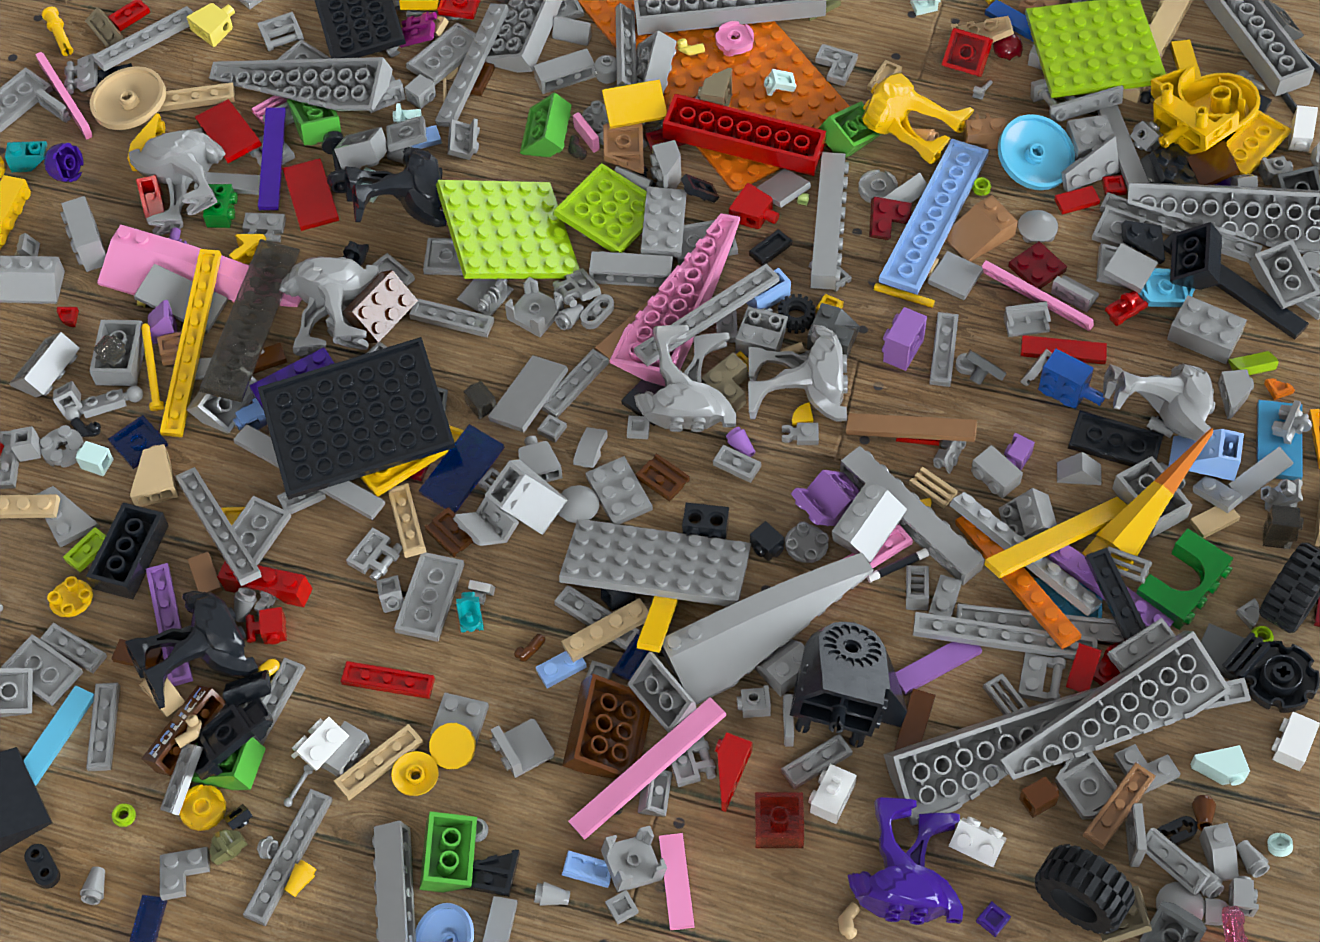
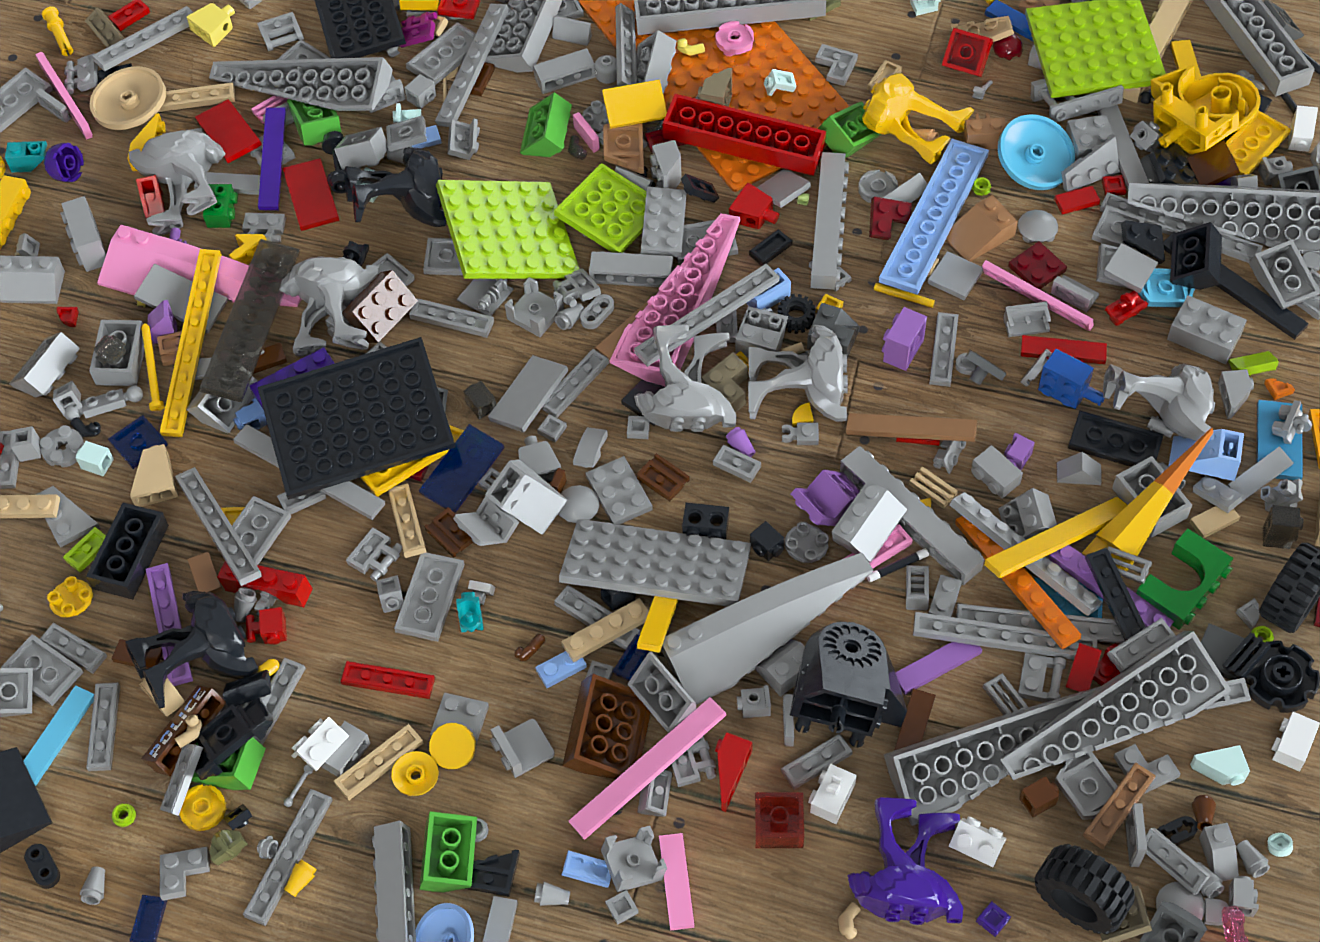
none -> reddish brown tile [550,468,567,494]

